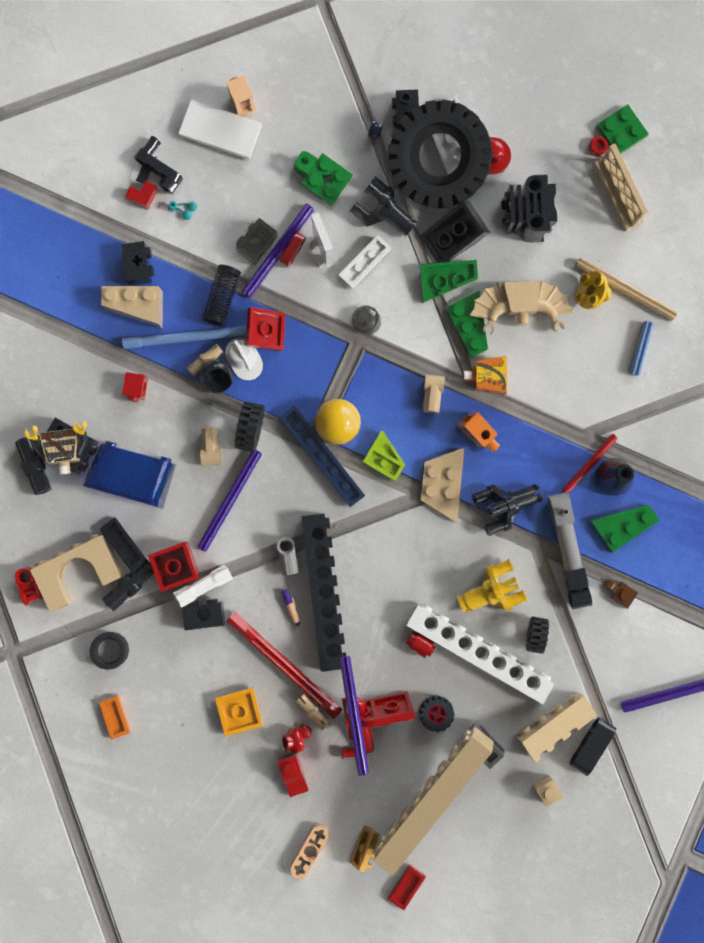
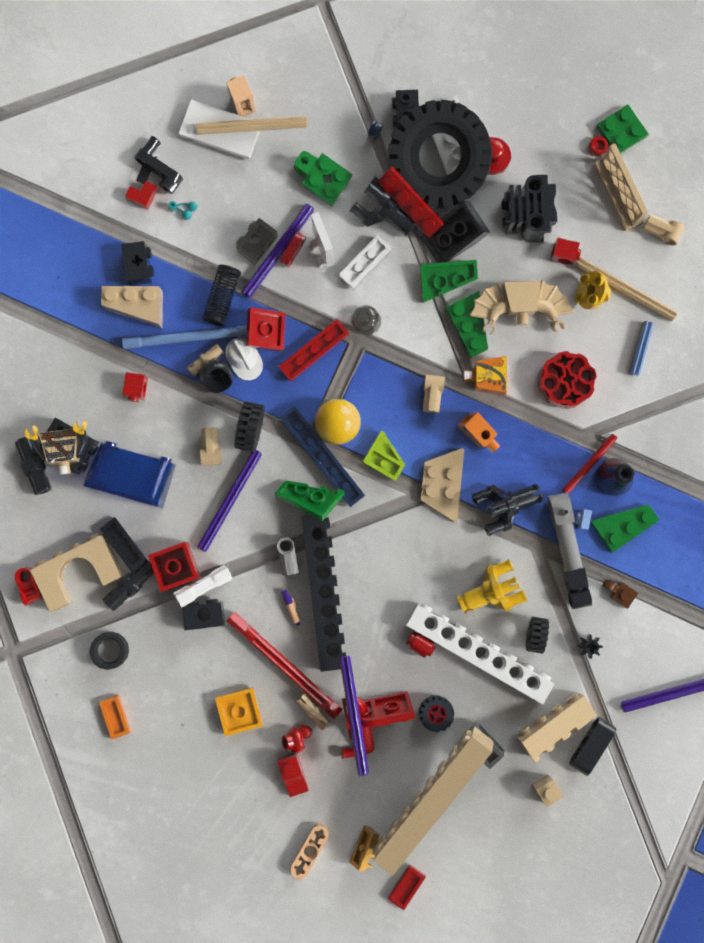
none -> tan axle [195,116,308,135]
none -> green wing [275,480,344,521]
none -> red plate [278,319,349,382]
none -> red plate [378,166,444,238]
none -> red connector [538,351,597,409]
none -> red brick [550,238,581,266]
none -> light blue plate [575,509,592,530]
none -> black gear [577,634,603,659]
none -> tan piece [643,214,684,246]

